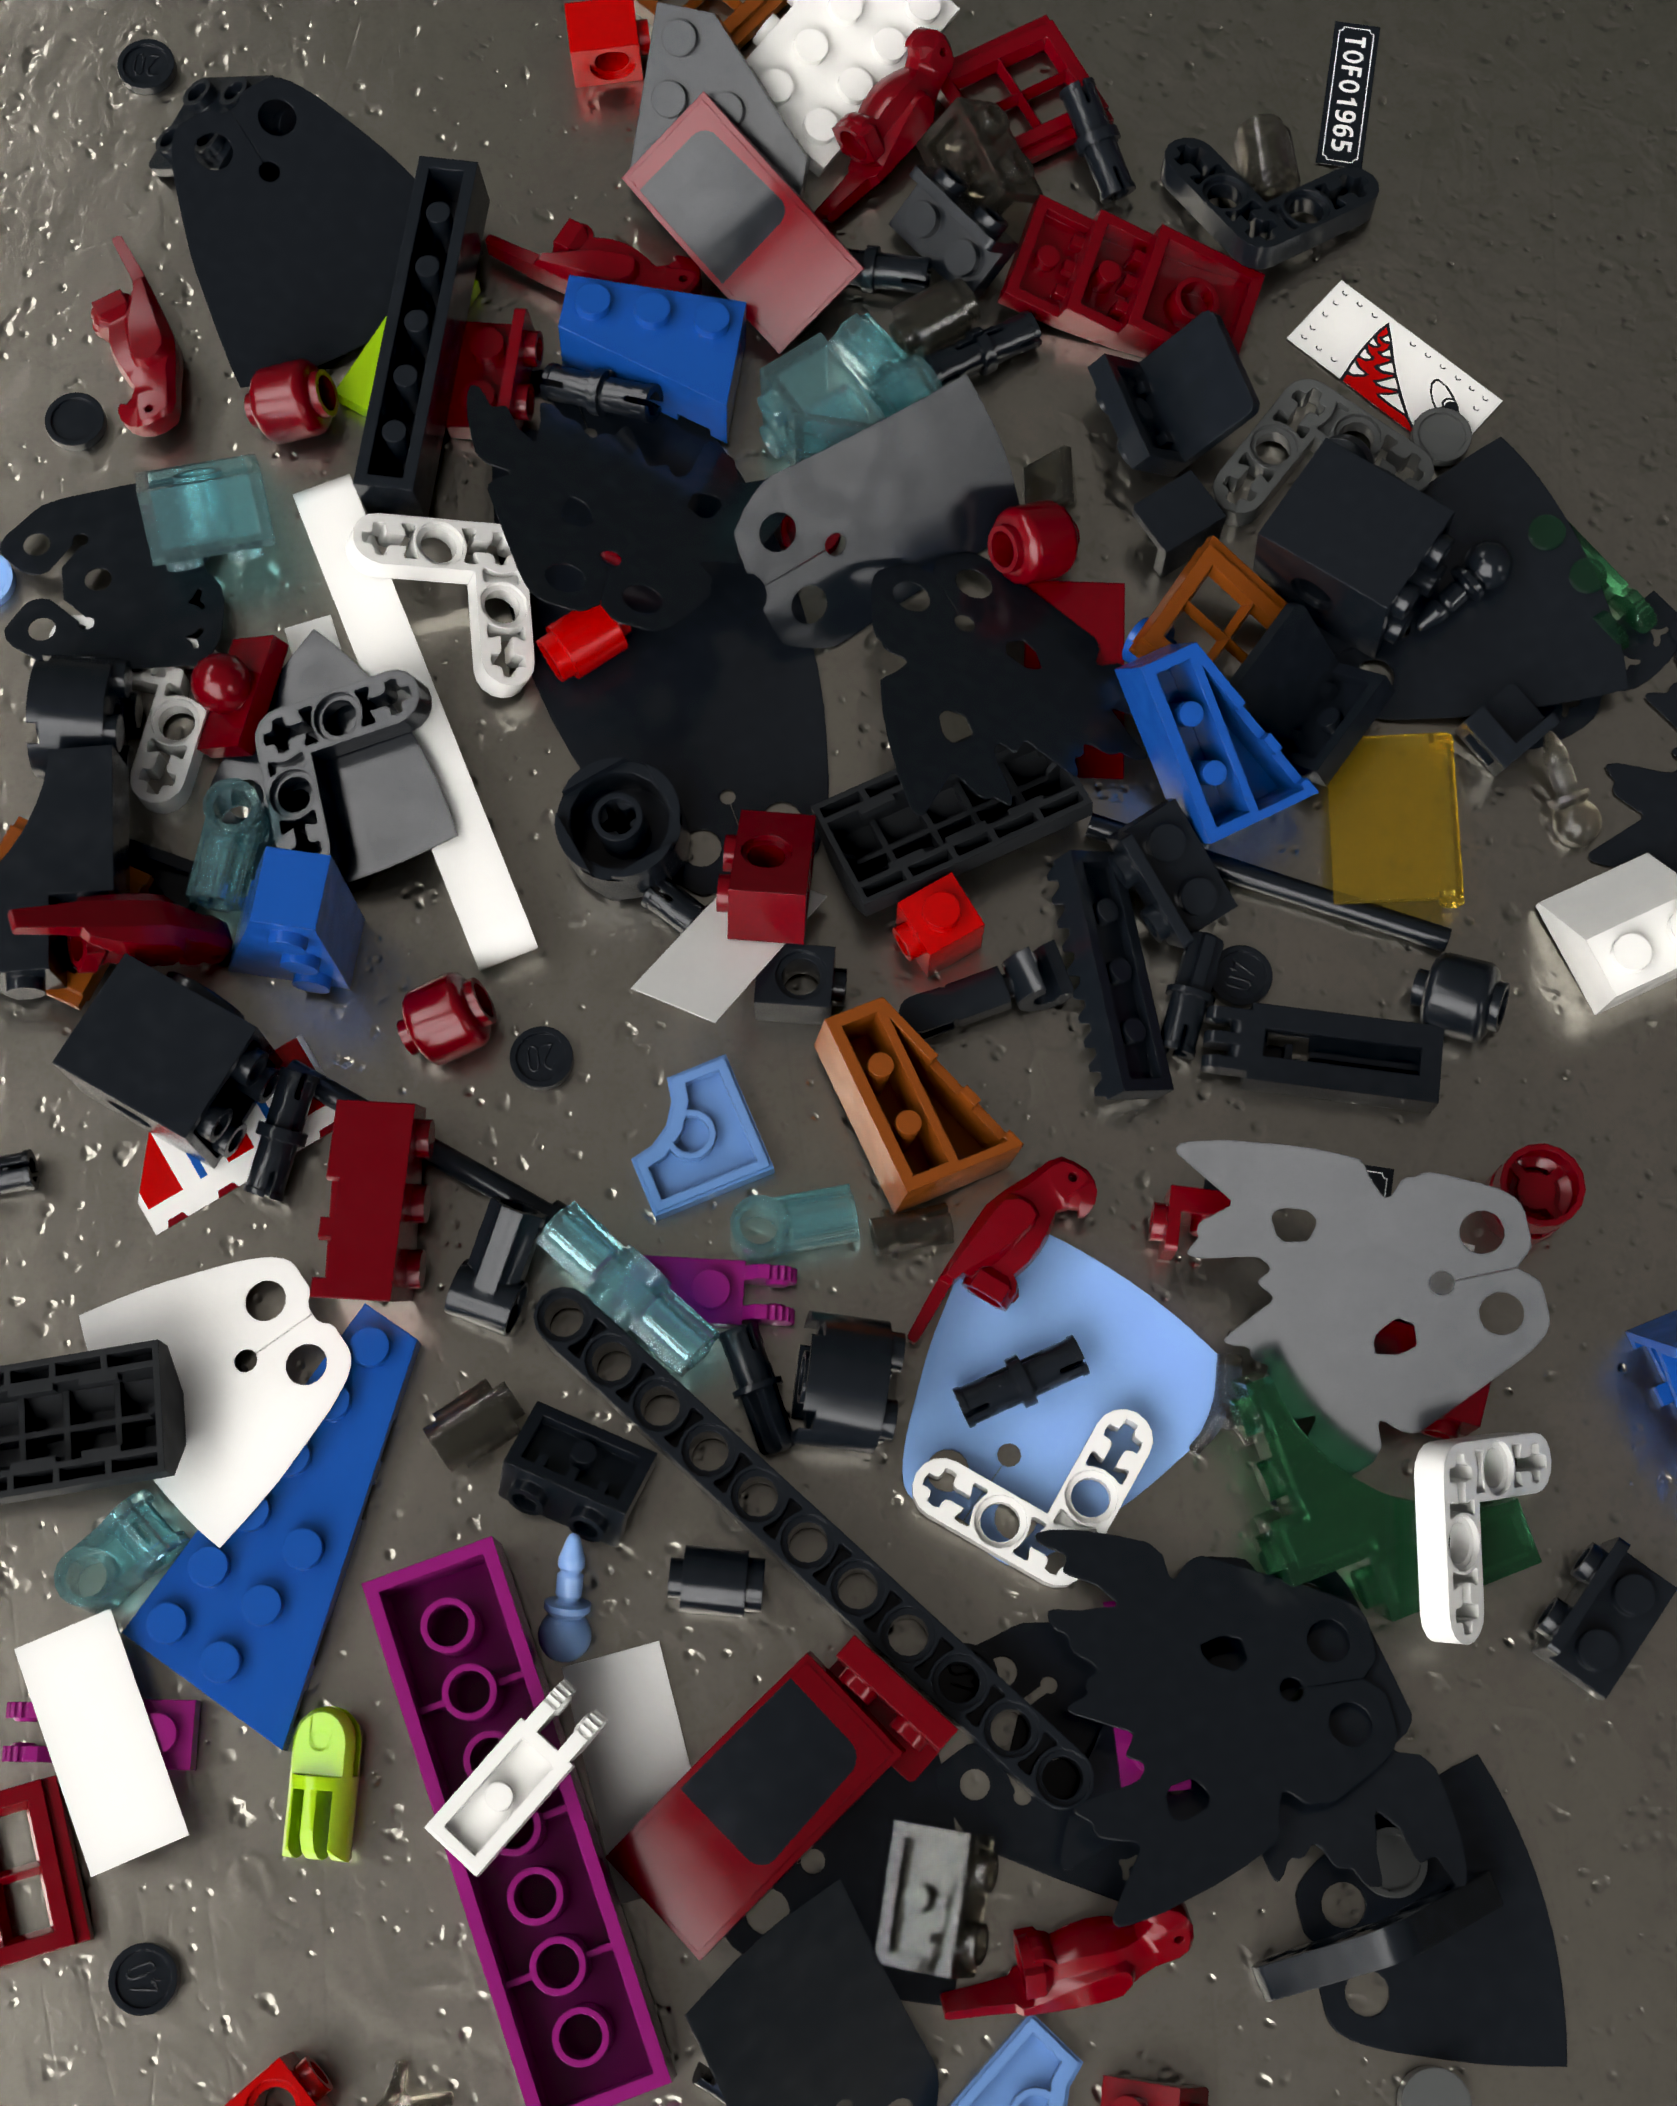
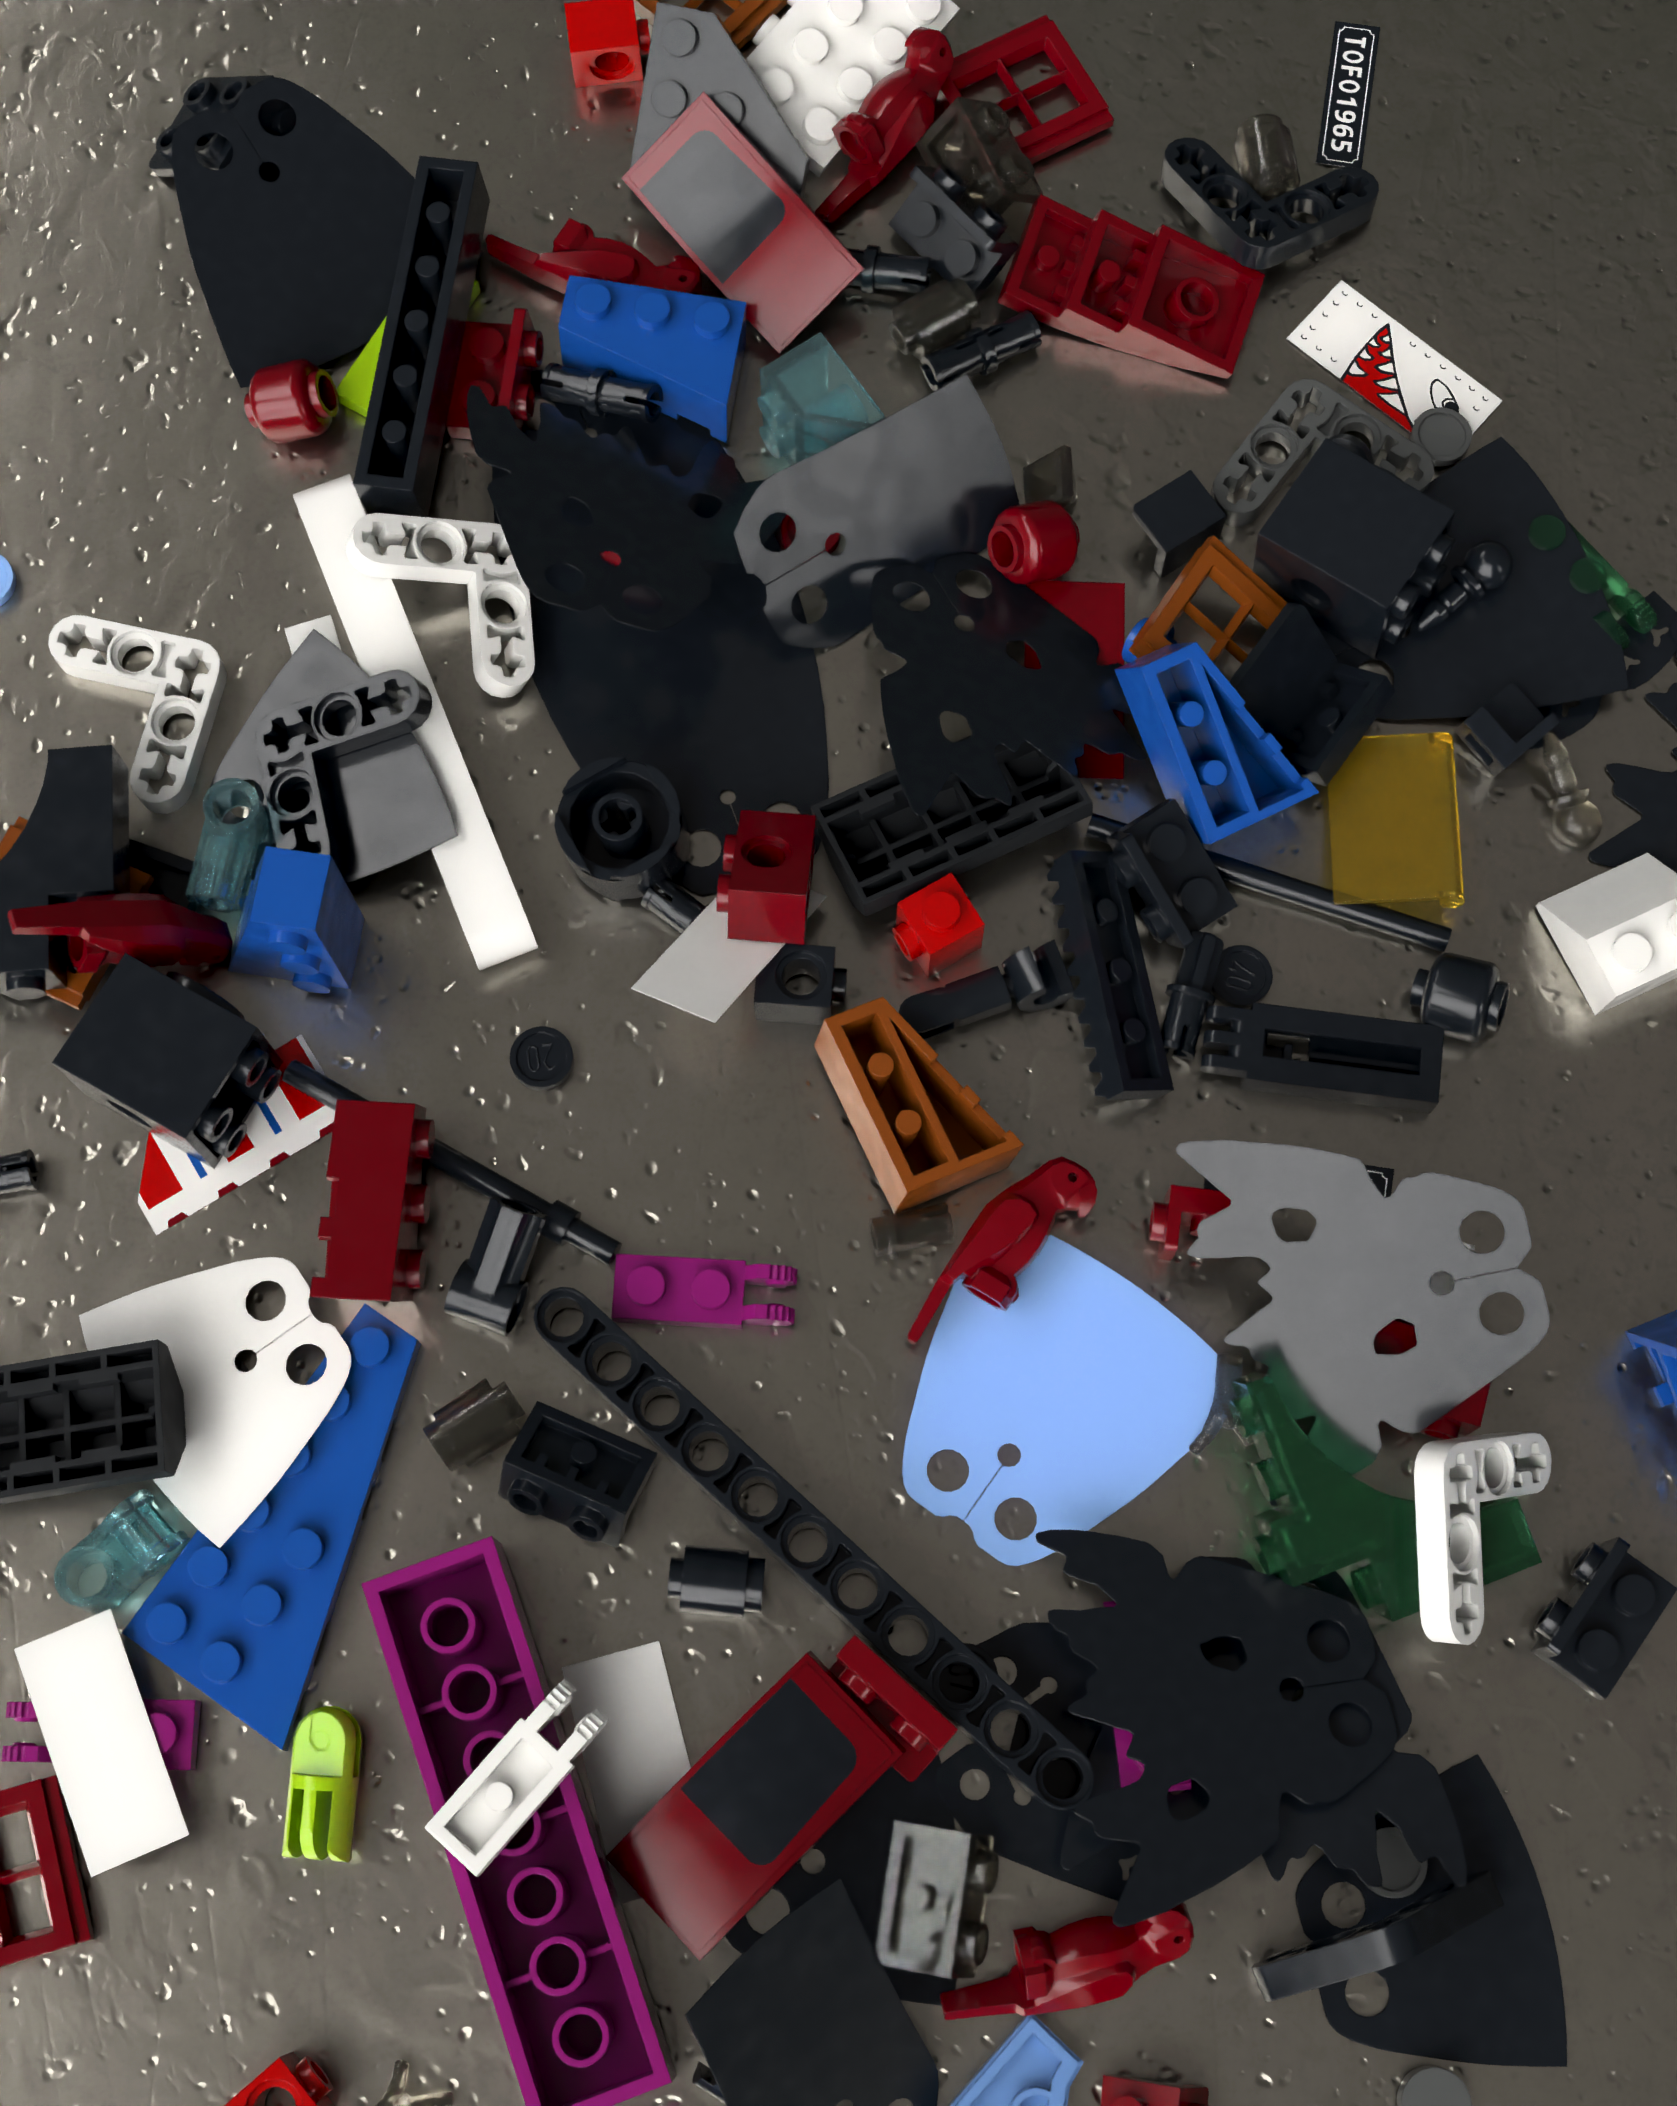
black piece [0,474,224,669] -> none
black brick [26,654,143,782] -> none
black piece [45,392,107,451] -> none
dark red animal [91,236,183,437] -> none
black piece [108,1942,181,2016] -> none
black piece [117,39,177,95] -> none
clear light blue slope [135,453,276,572] -> none
dark red tile [191,635,289,758] -> none
black pin [243,1066,321,1201] -> none
dark red head [397,972,497,1065] -> none
red brick [536,603,632,682] -> none
clear light blue piece [536,1201,720,1377] -> none
light blue bar [538,1533,592,1662] -> none
medium blue tile [631,1054,775,1222] -> none
black axle [718,1321,795,1456] -> none
clear light blue piece [729,1184,860,1265] -> none
black brick [791,1310,906,1454] -> none
clear light blue piece [829,313,942,421] -> none
white beam [912,1409,1153,1588] -> none
black pin [952,1335,1090,1428] -> none
black pin [1059,77,1136,204] -> none
black bracket [1087,311,1260,477] -> none
dark red wheel [1481,1143,1586,1244] -> none

